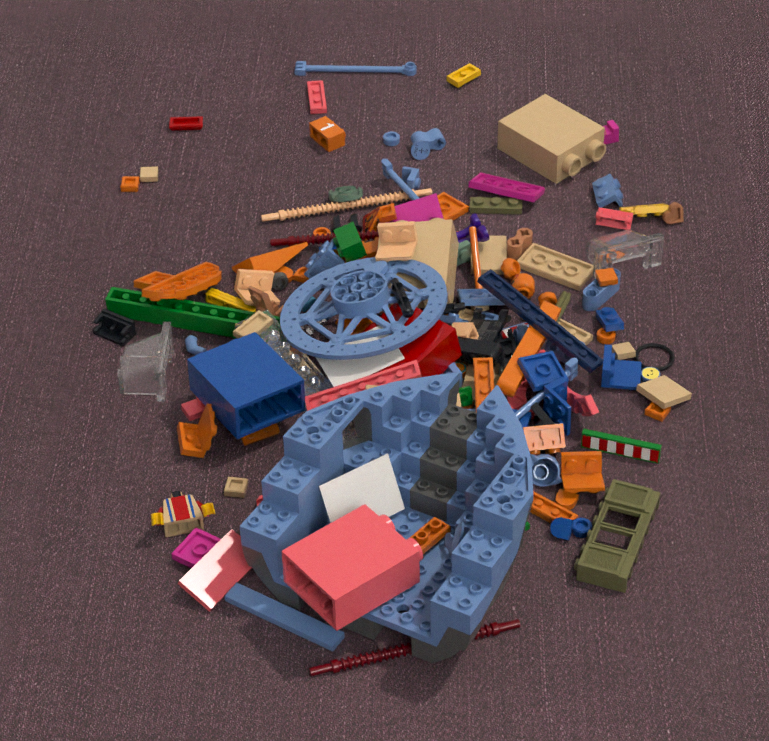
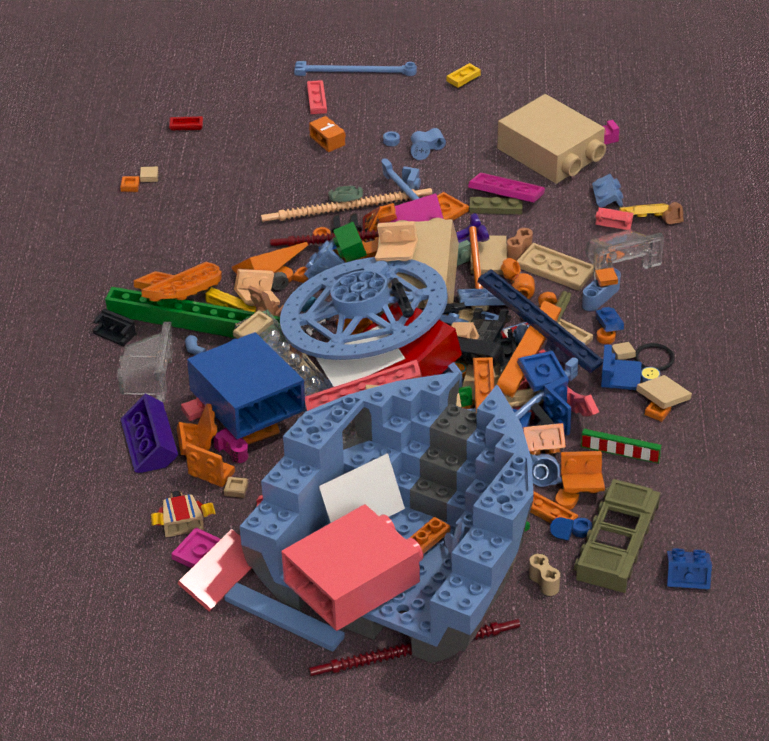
none -> dark purple slope [121,393,178,473]
none -> orange bracket [185,443,235,487]
none -> dark pink leg [214,428,248,463]
none -> tan tile [504,389,544,408]
none -> tan axle [529,554,560,596]
none -> blue bracket [667,548,712,589]

